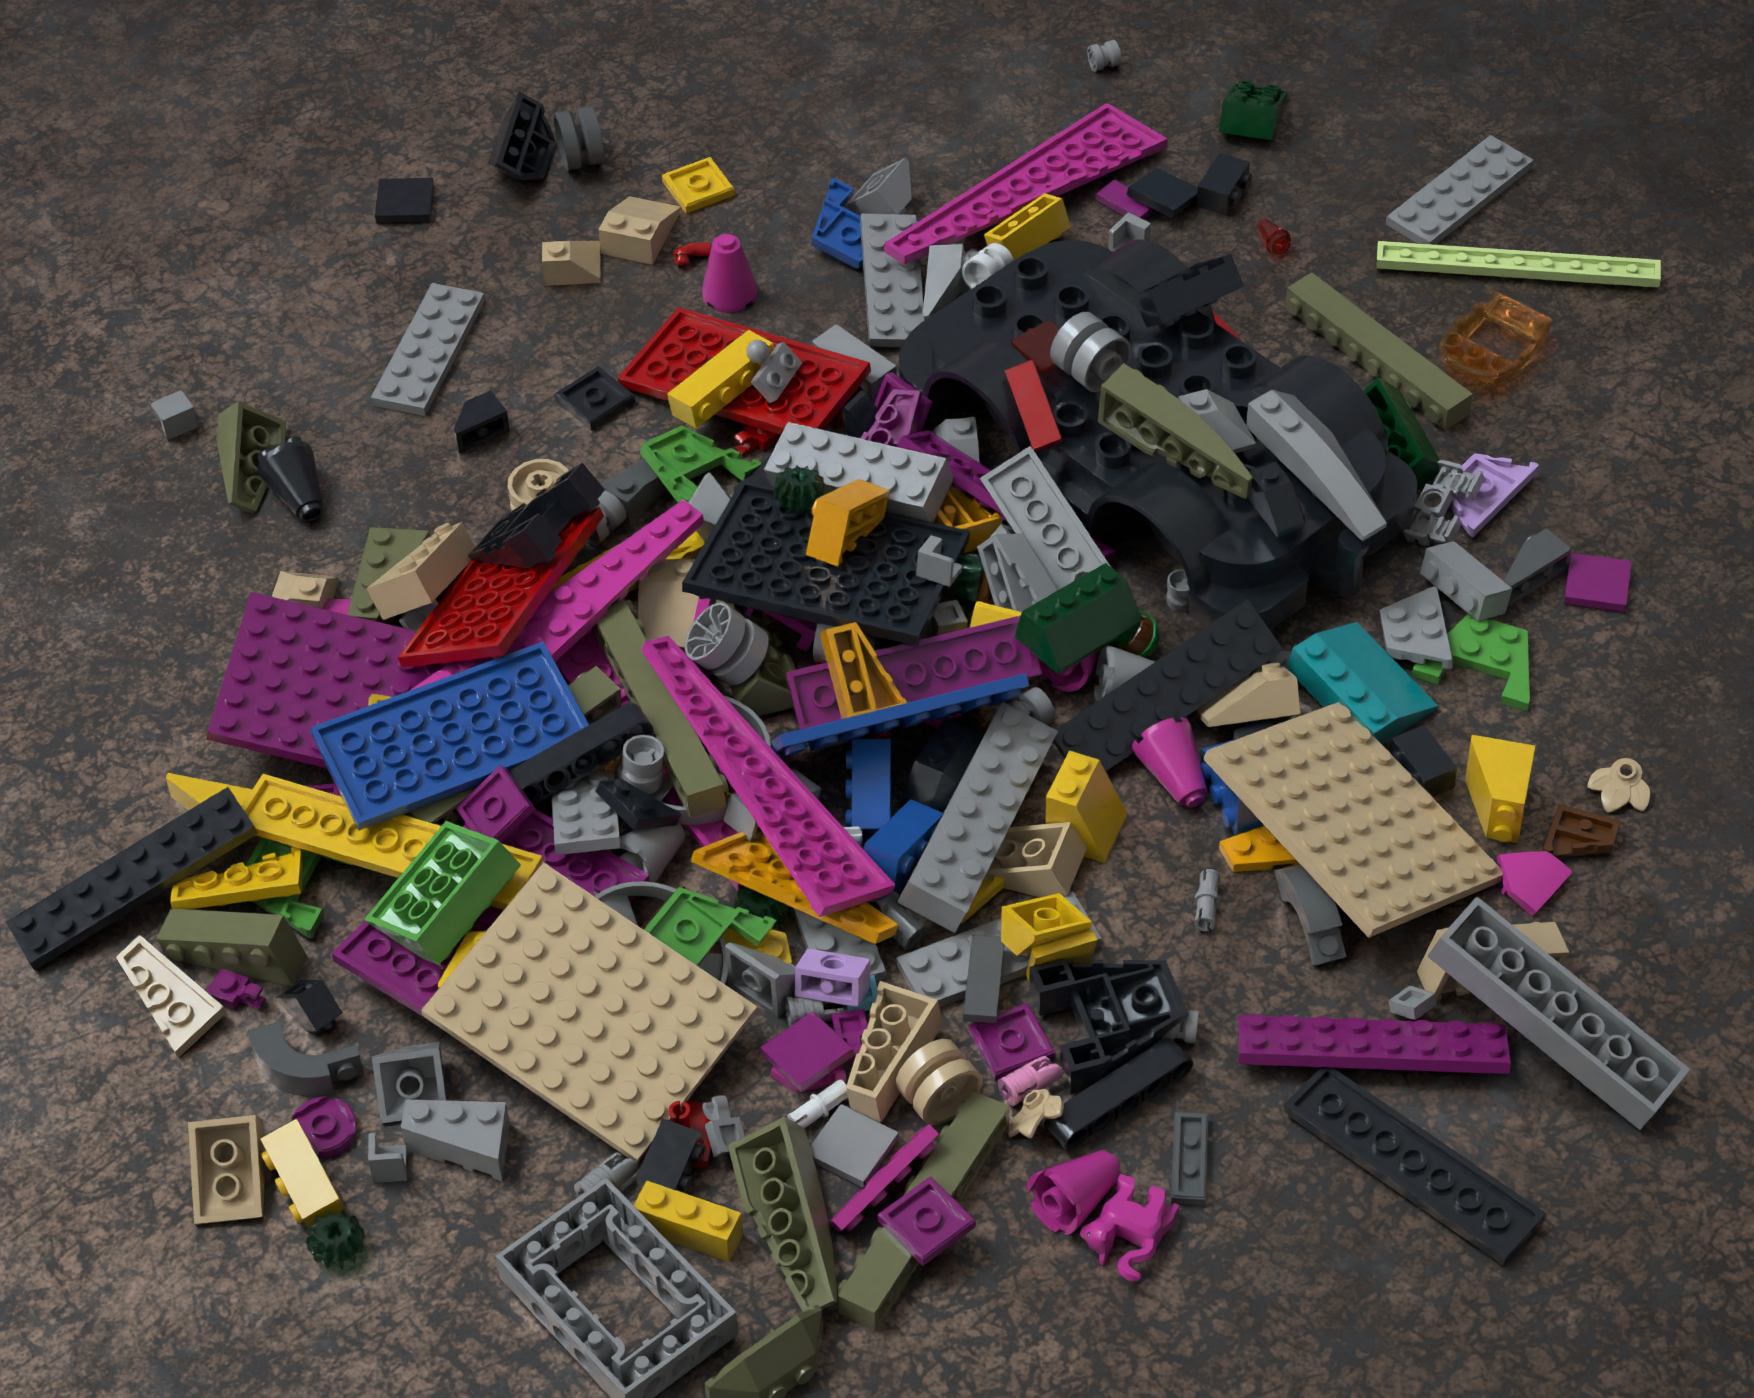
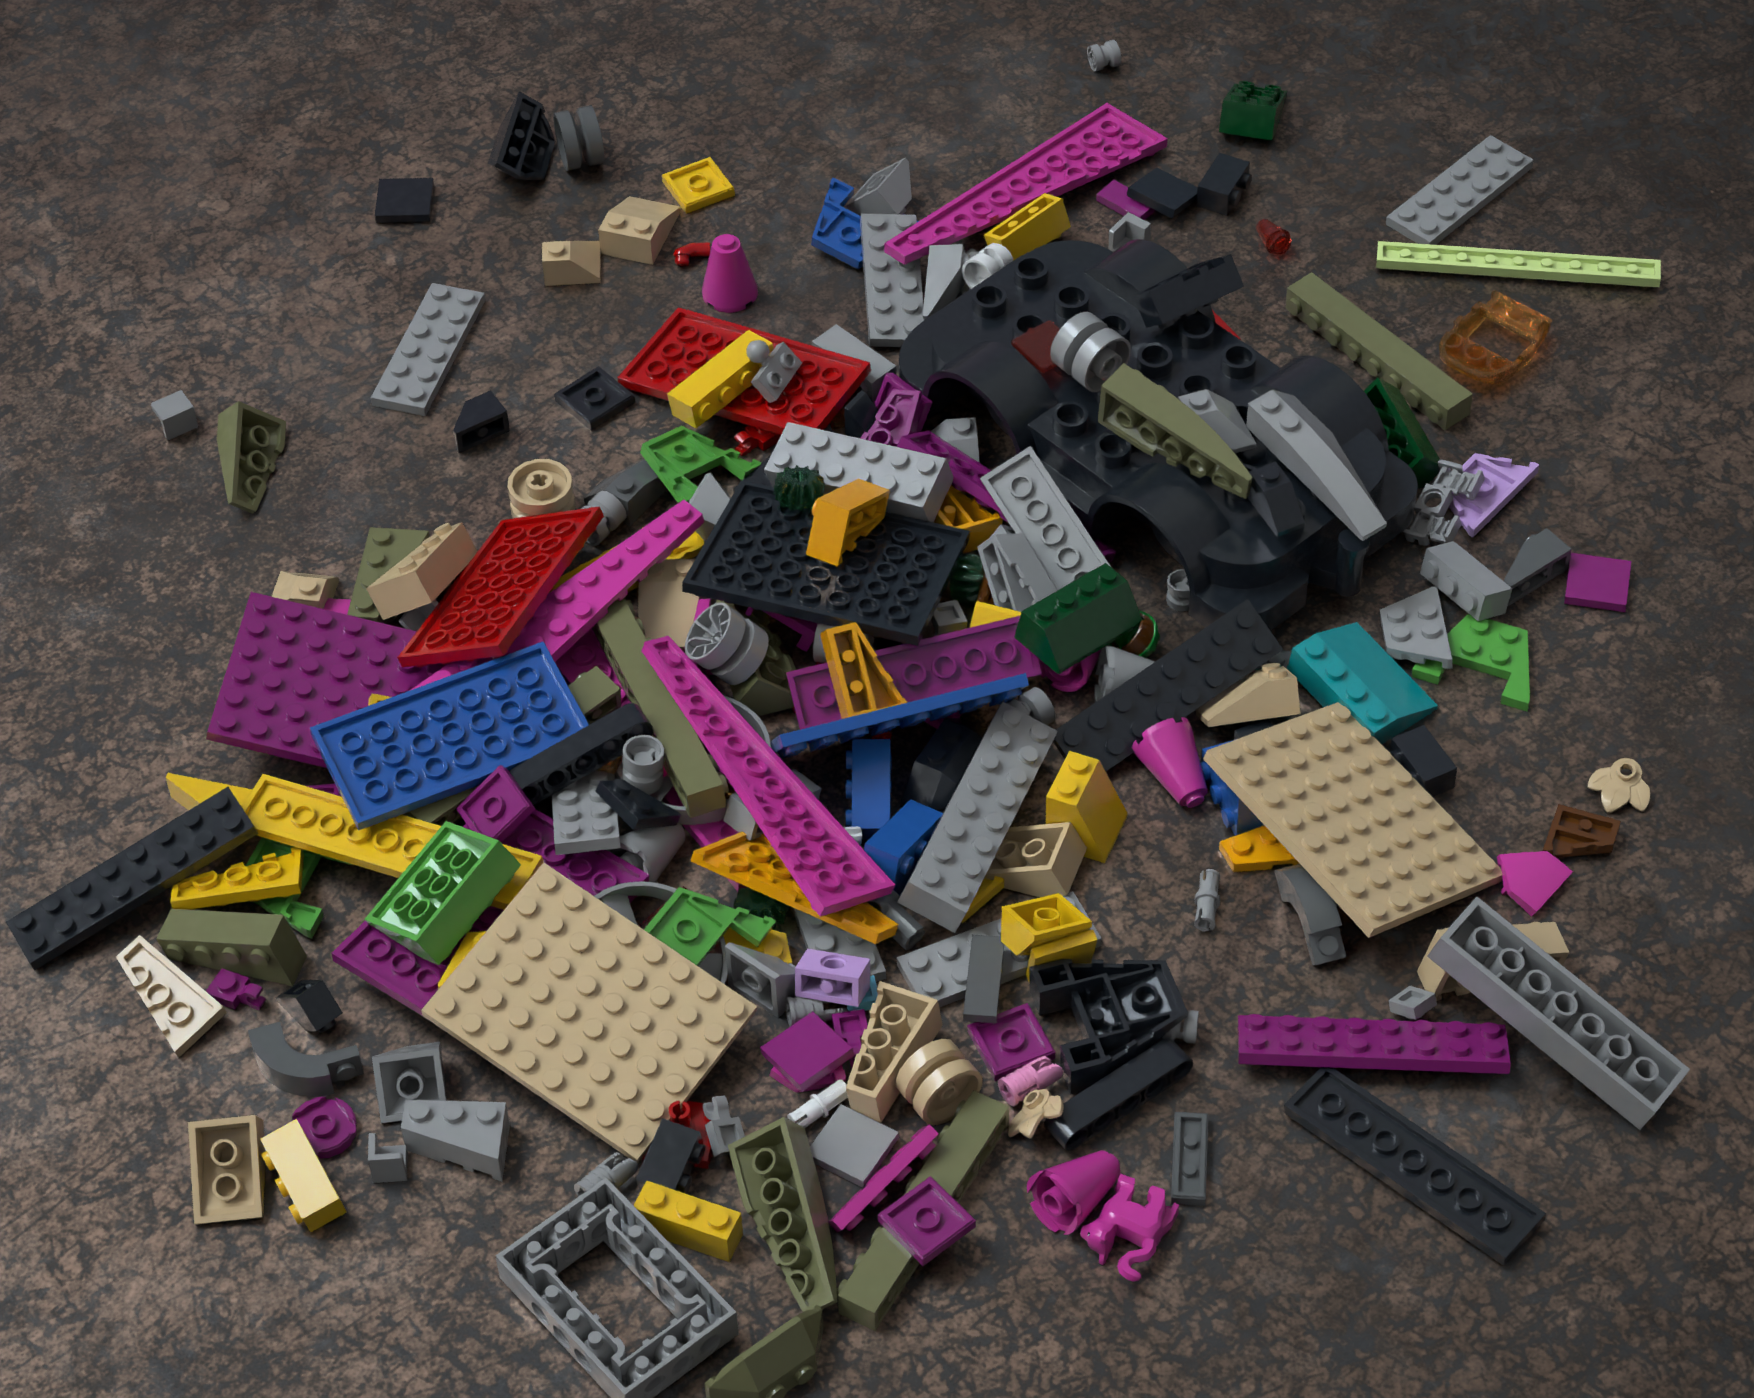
black cone [258,437,323,522] -> none
clear green gear [306,1209,365,1269] -> none
black wedge [468,463,605,569] -> none
light grey panel [916,535,962,587] -> none
red tile [1005,360,1063,453] -> none
yellow slope [1465,735,1535,844] -> none

